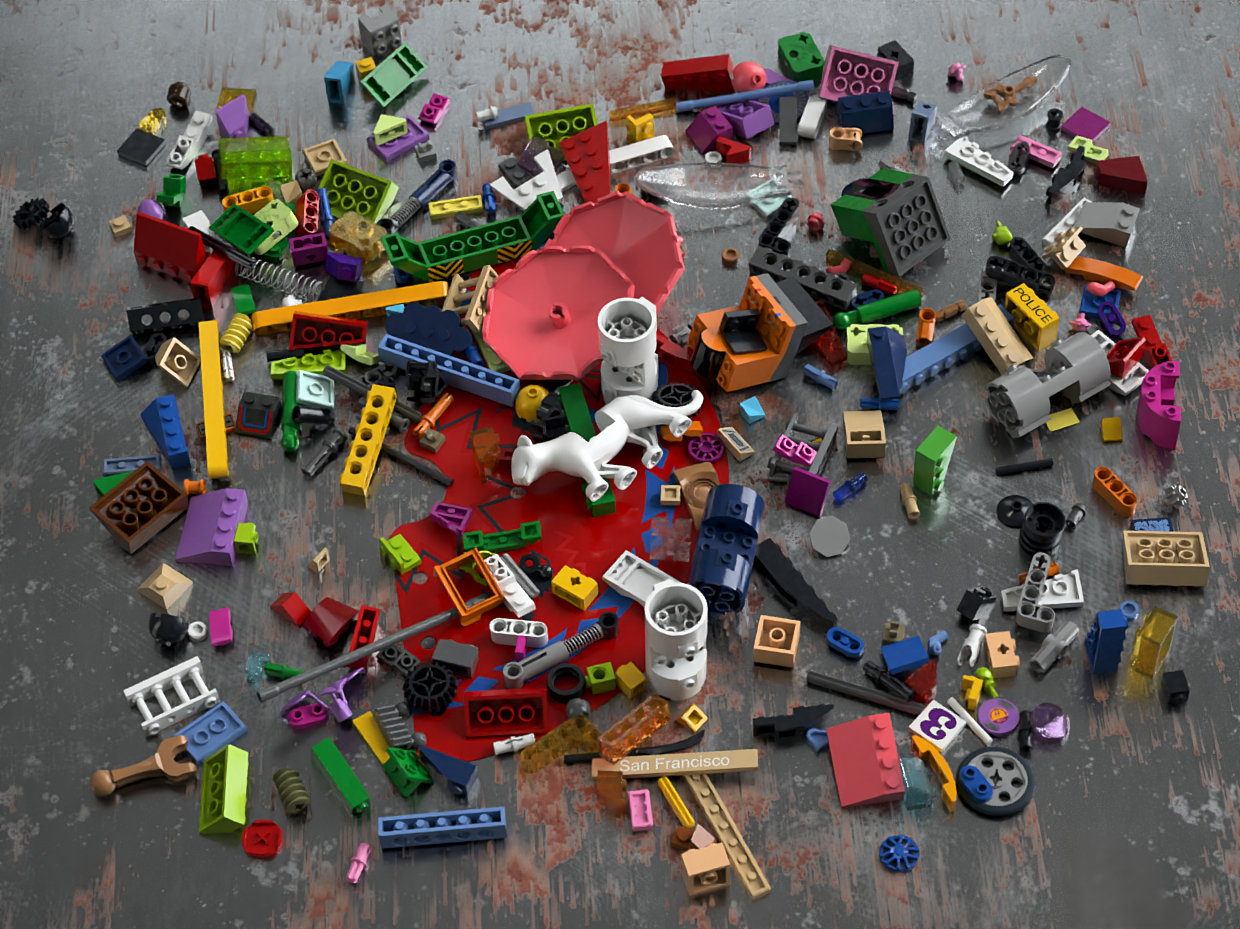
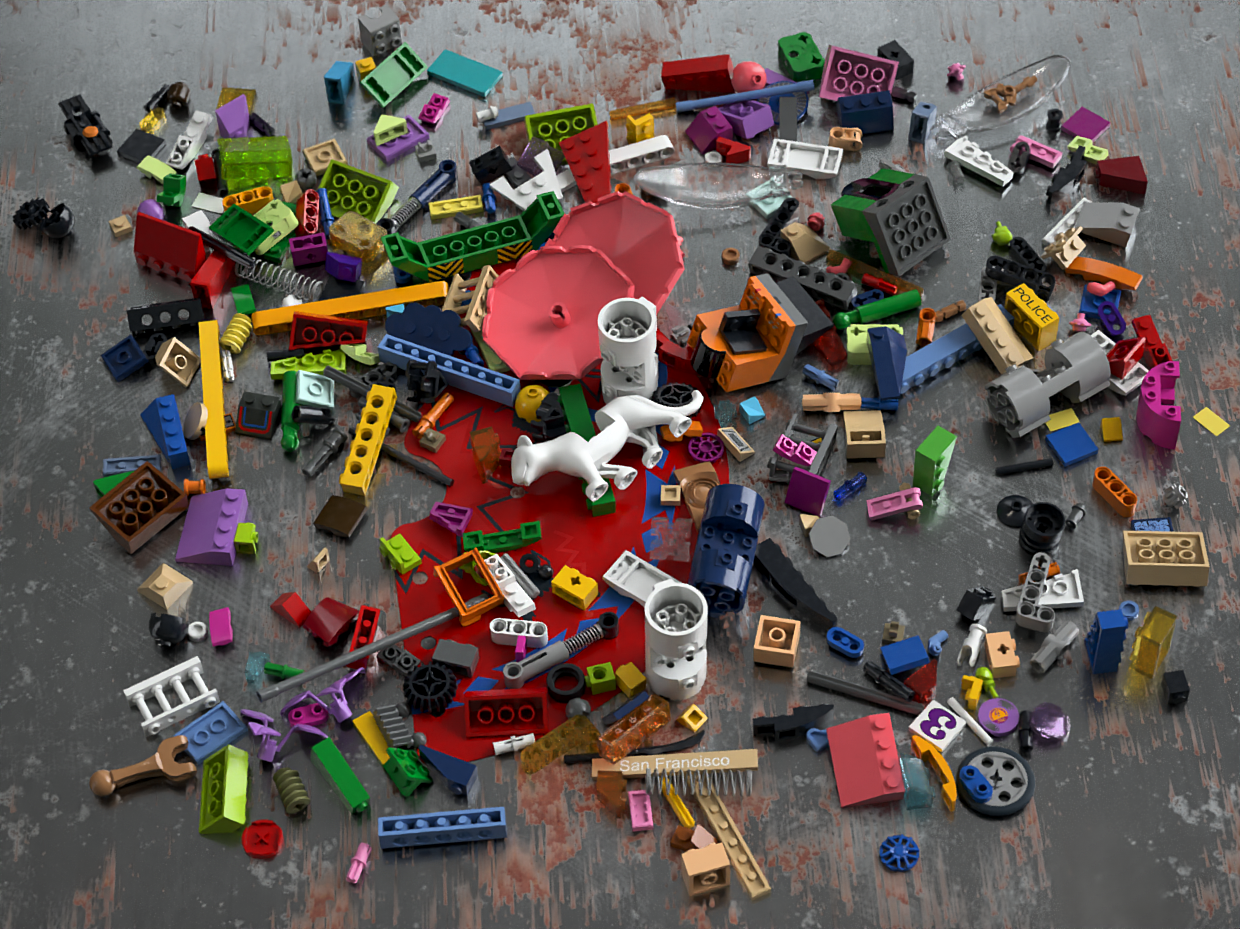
white beam [797,96,827,139] -> none
none -> black piece [58,94,112,156]
none -> yellowish green slope [137,155,177,184]
none -> black pin [144,84,170,114]
none -> tan tile [183,402,208,440]
none -> white sticker [192,193,224,214]
none -> medium lavender plant [240,709,328,762]
none -> dark brown slope [313,495,368,537]
none -> teal tile [427,49,503,97]
none -> black brick [469,145,513,185]
none -> dark blue tile [602,691,649,725]
none -> light grey piece [646,768,752,797]
none -> clear light blue gear [714,400,737,423]
none -> white slope [767,139,843,179]
none -> tan slope [780,222,831,264]
none -> tan slope [799,514,820,537]
none -> light nougat piece [802,393,861,412]
none -> bright pink plate [866,487,923,521]
none -> blue tile [1045,422,1099,467]
none -> light yellow sticker [1193,407,1230,436]

